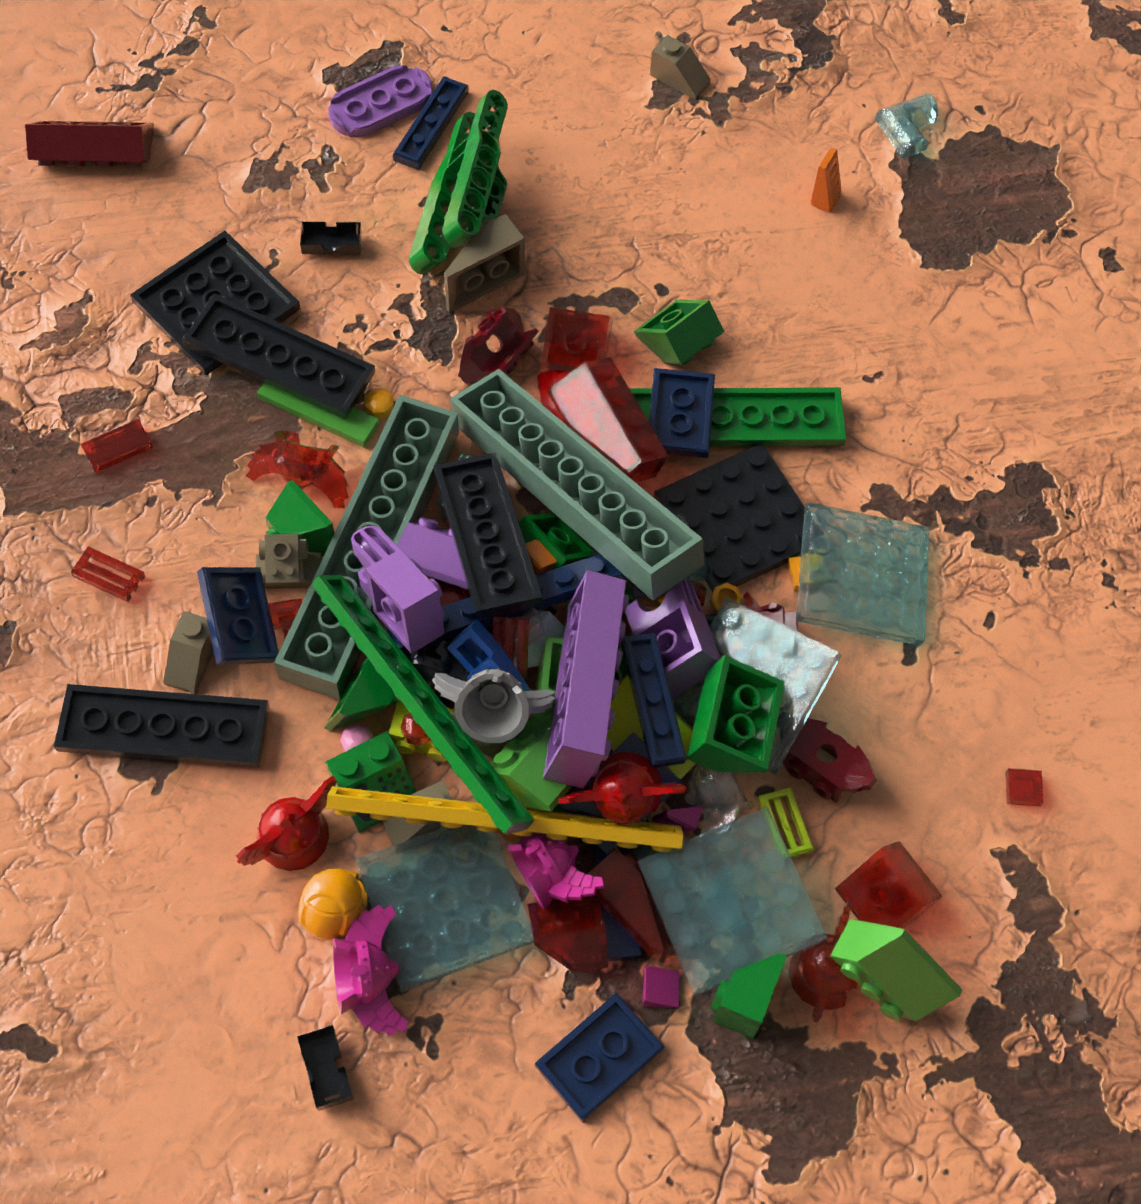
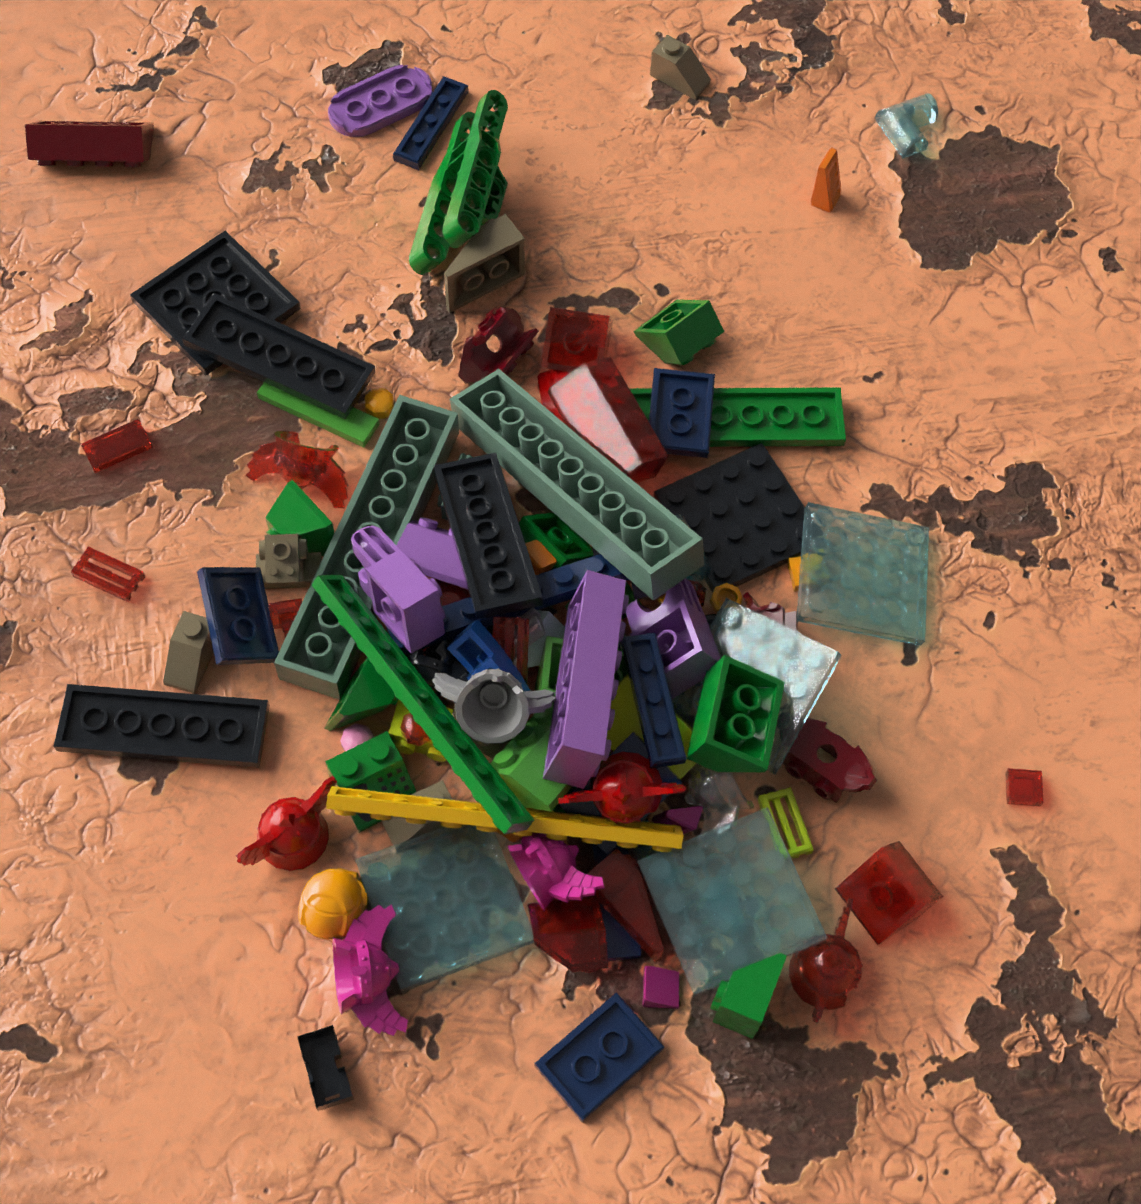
black piece [300,222,362,255] -> none
bright green slope [830,919,963,1021] -> none

